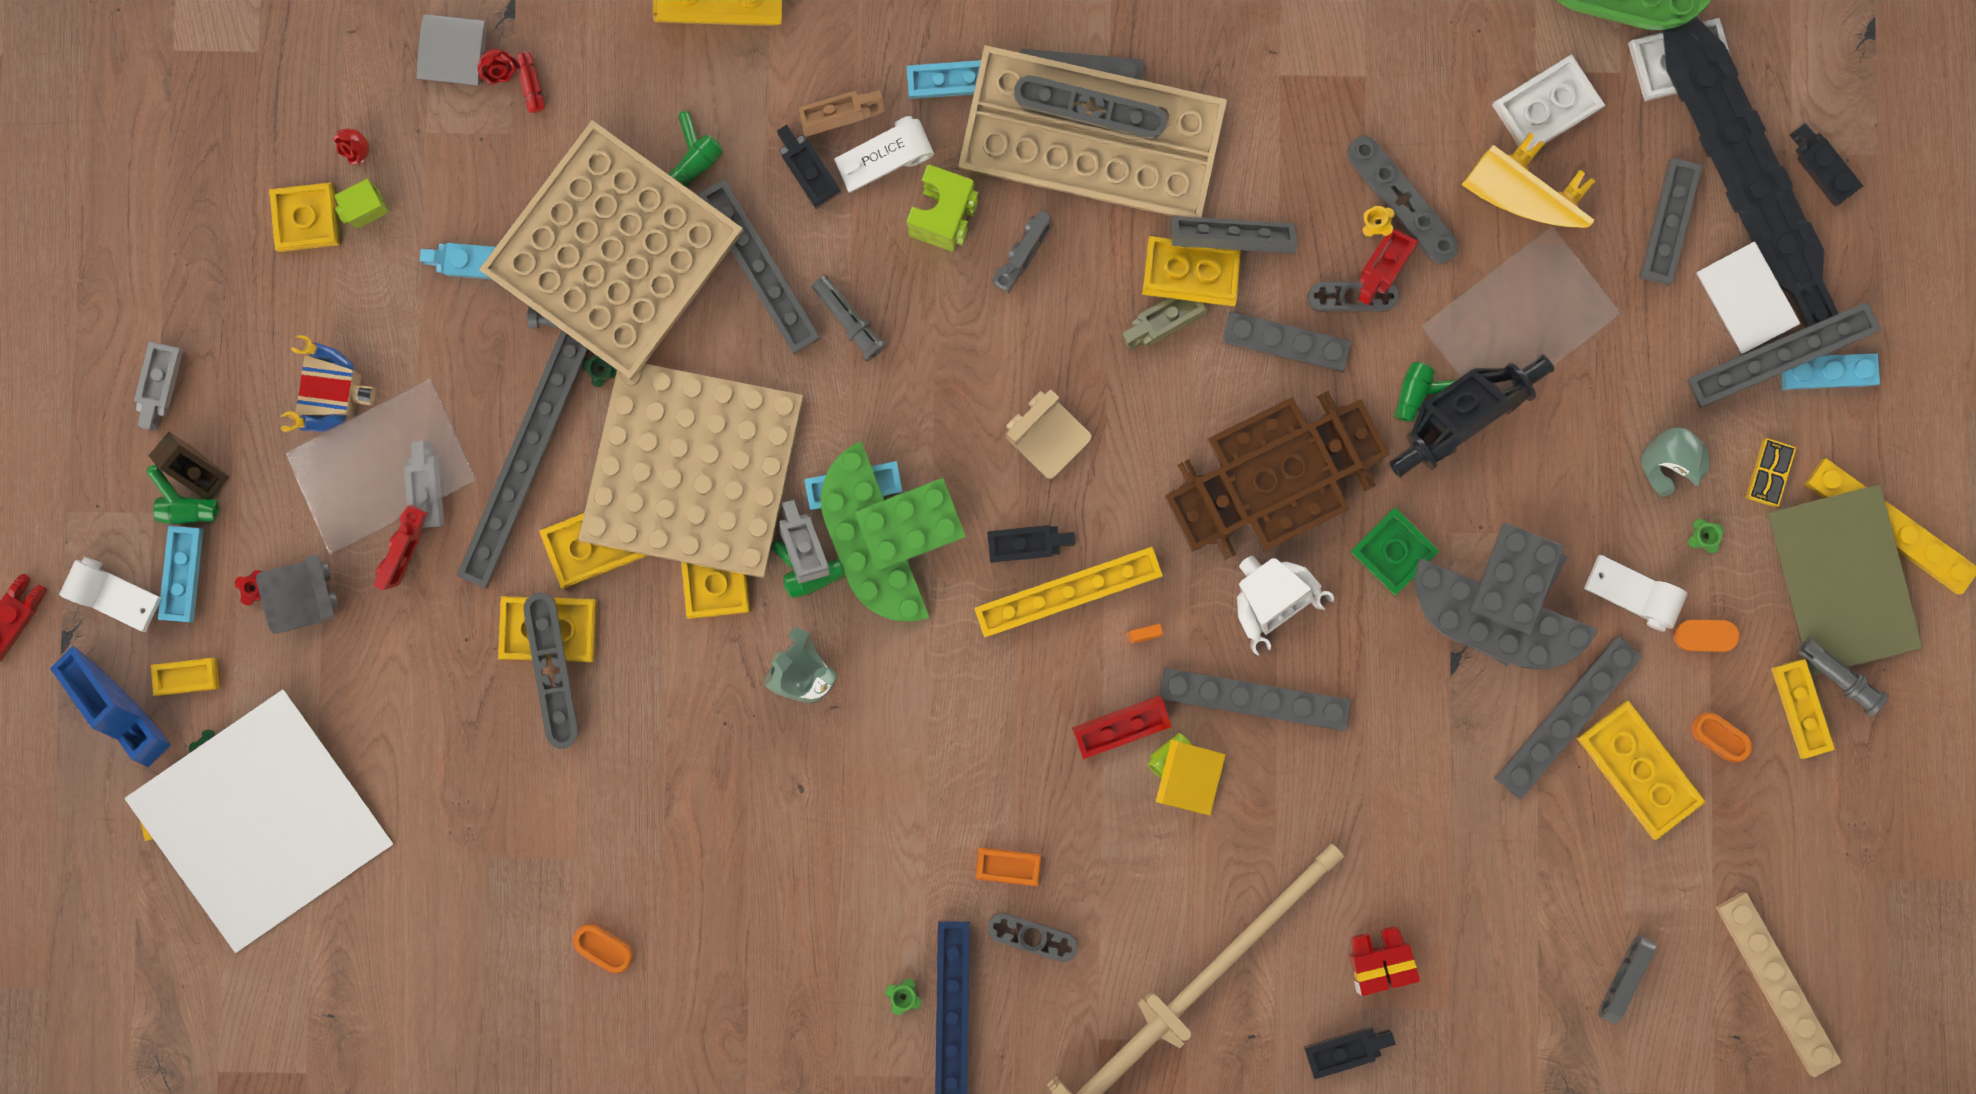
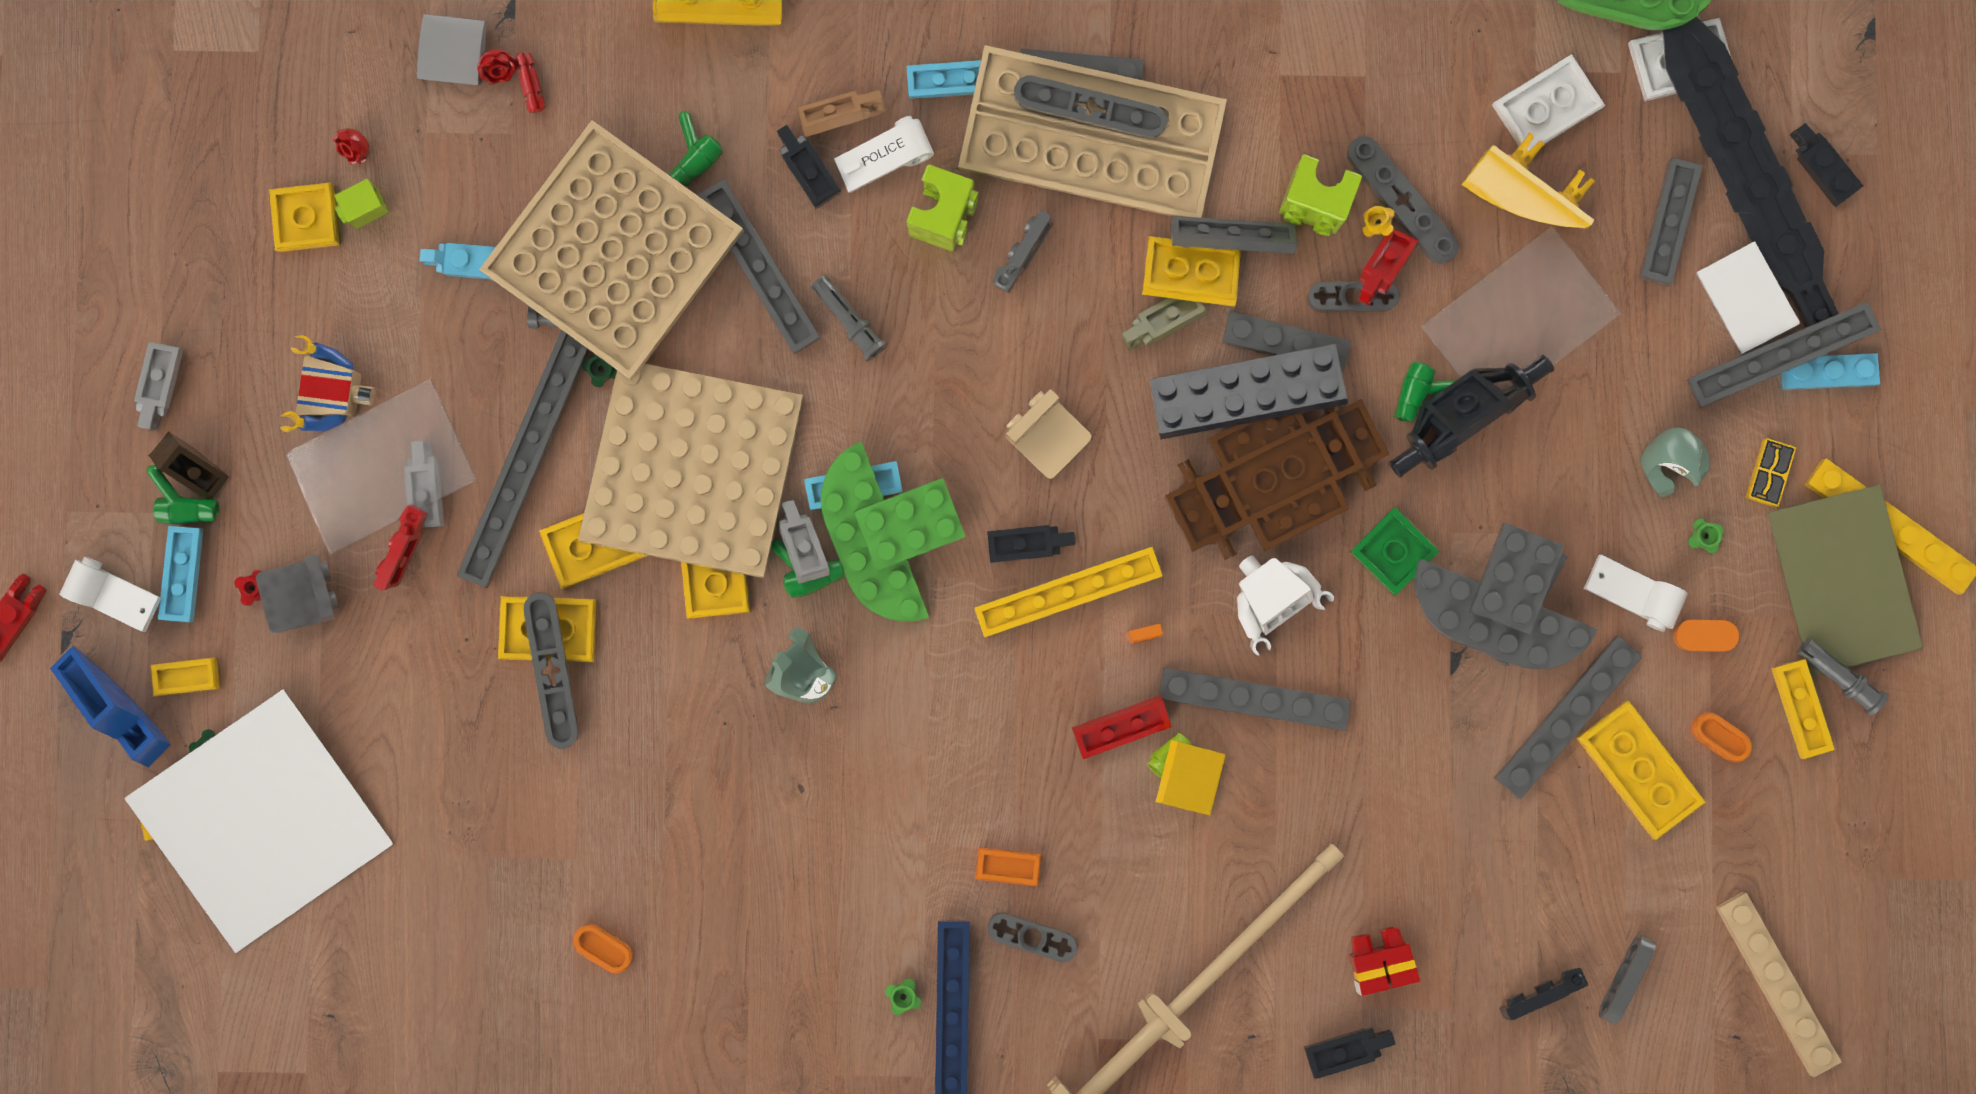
none -> plate [1150,344,1348,440]
none -> lime piece [1279,154,1362,236]
none -> black hinge [1499,968,1589,1020]

